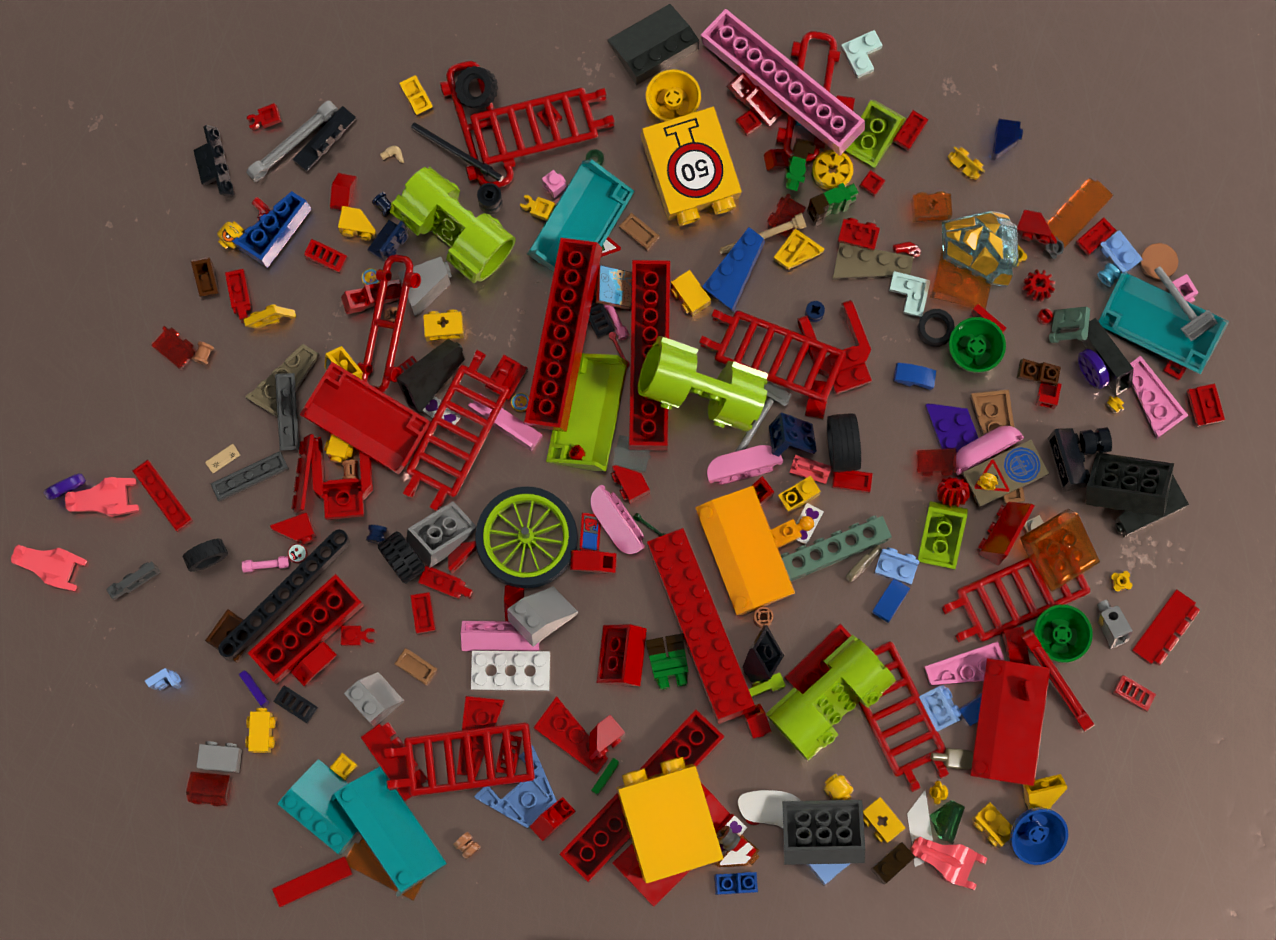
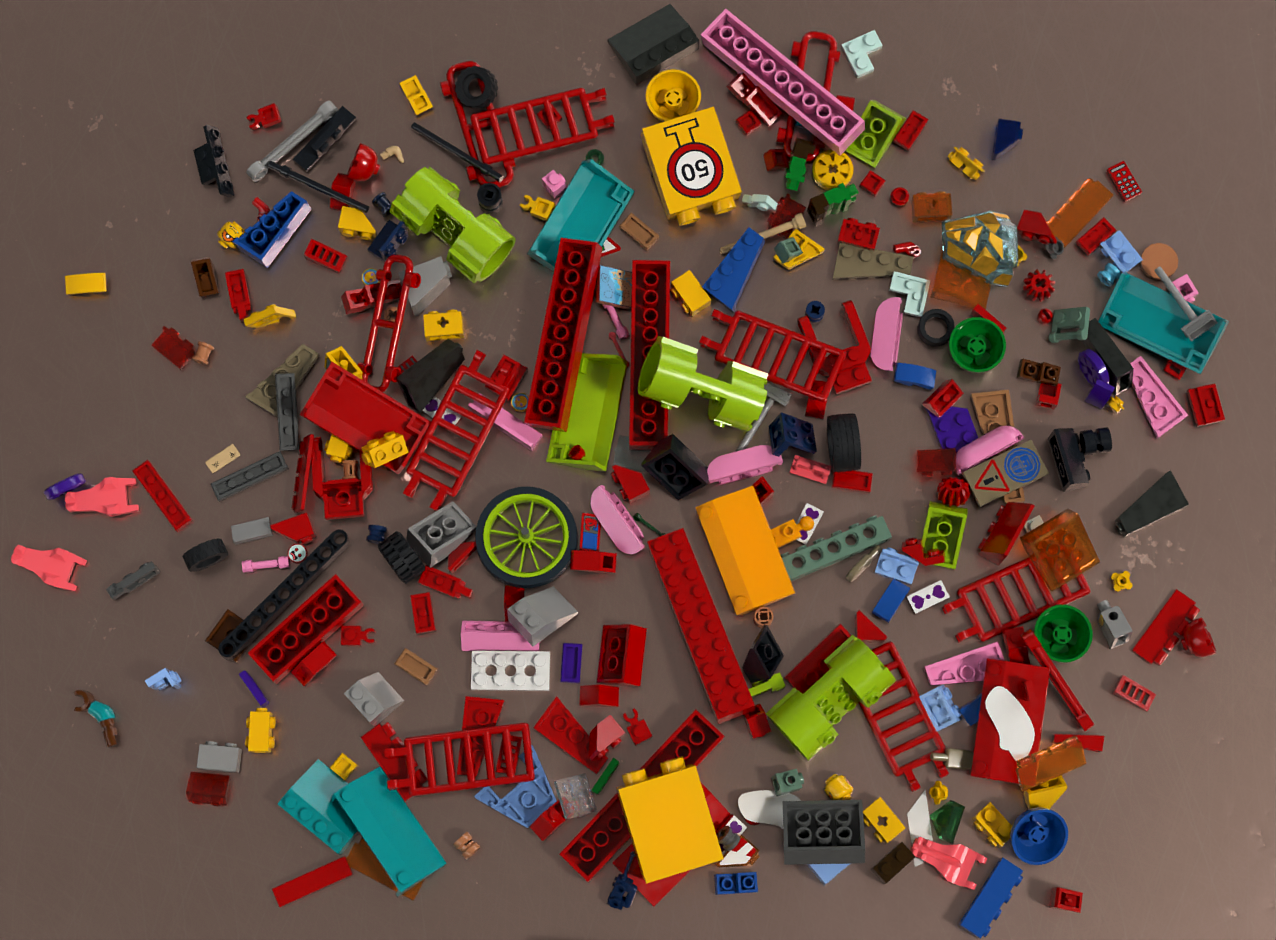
black slope [273,685,318,724] -> none
black slope [589,295,615,338] -> none
green hips [646,633,689,690] -> none
yellow slope [778,475,821,512] -> none
yellow plate [977,473,998,490] -> none
pearl dark grey slope [1086,452,1174,516] -> none
none -> yellow slope [65,273,107,295]
none -> reddish brown piece [73,690,118,748]
none -> light grey slope [231,517,273,545]
none -> black bar [268,161,369,213]
none -> red cylinder [347,143,380,182]
none -> yellow brick [361,431,409,468]
none -> clear bracket [554,773,597,819]
none -> dark purple tile [560,643,582,683]
none -> red slope [579,684,619,707]
none -> dark blue piece [607,851,637,910]
none -> red plate [623,708,653,746]
none -> black slope [641,434,709,500]
none -> light aqua plate [742,194,778,211]
none -> sand green brick [771,769,804,796]
none -> sand green slope [774,237,803,263]
none -> red slope [855,610,887,643]
none -> bright pink brick [871,297,903,371]
none -> red plate [890,187,909,206]
none -> red slope [902,538,945,566]
none -> white tile [906,580,950,615]
none -> red slope [922,379,964,418]
none -> blue brick [958,857,1023,939]
none -> white sticker [985,686,1035,762]
none -> clear orange windscreen [1016,736,1086,792]
none -> red slope [1049,887,1083,913]
none -> red piece [1052,734,1105,752]
none -> dark purple slope [1084,379,1115,409]
none -> red tile [1107,161,1142,202]
none -> red cylinder [1181,617,1217,658]

